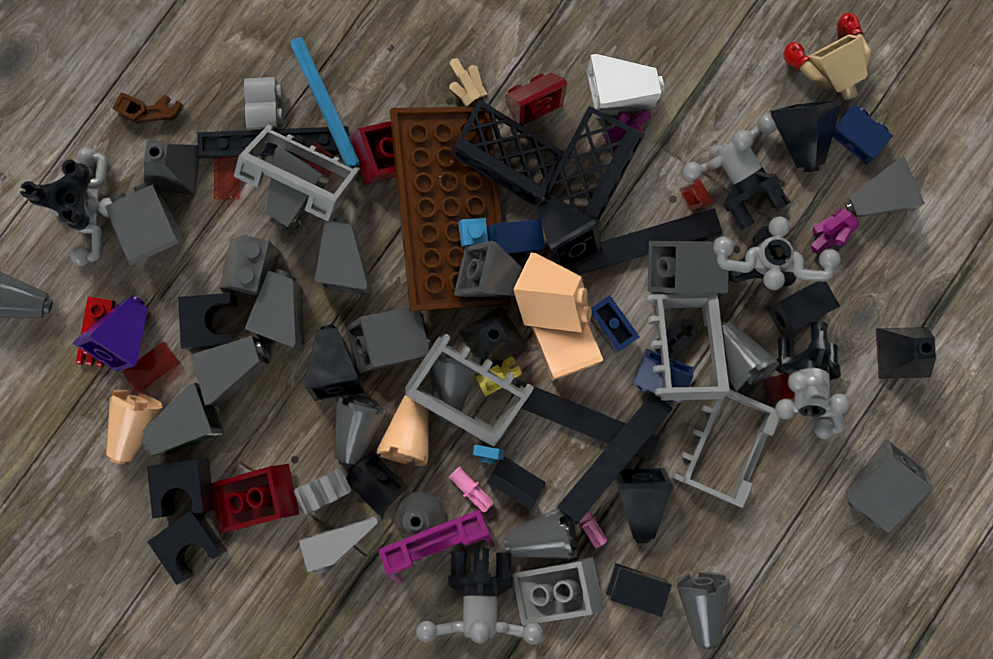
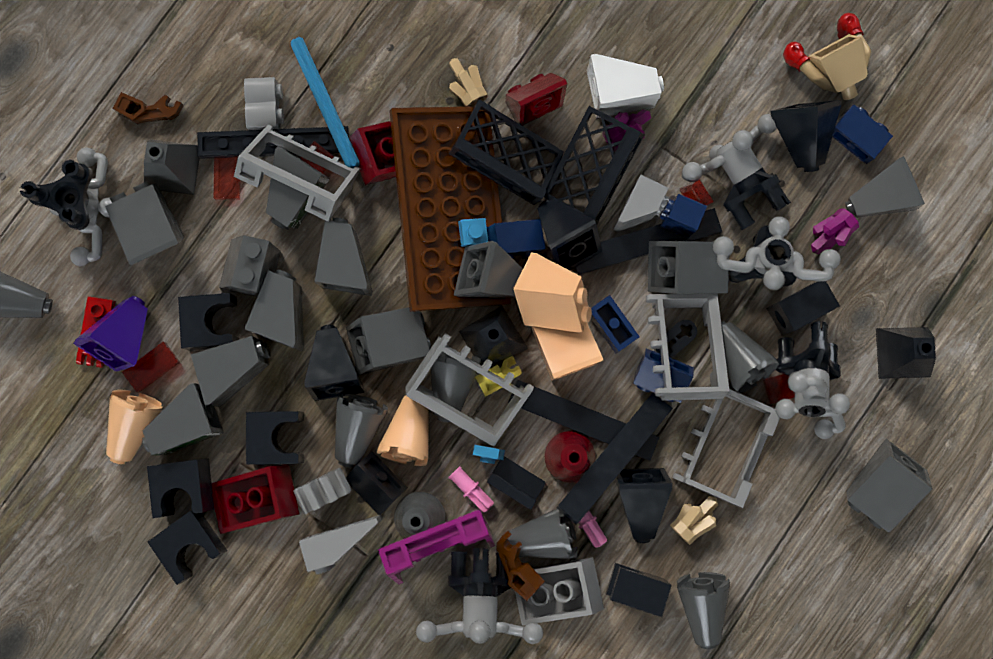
none -> black piece [246,411,304,465]
none -> reddish brown piece [496,531,545,601]
none -> dark red cone [544,431,596,483]
none -> light grey slope [613,175,670,232]
none -> dark blue brick [659,194,707,238]
none -> tan rock [670,496,718,545]

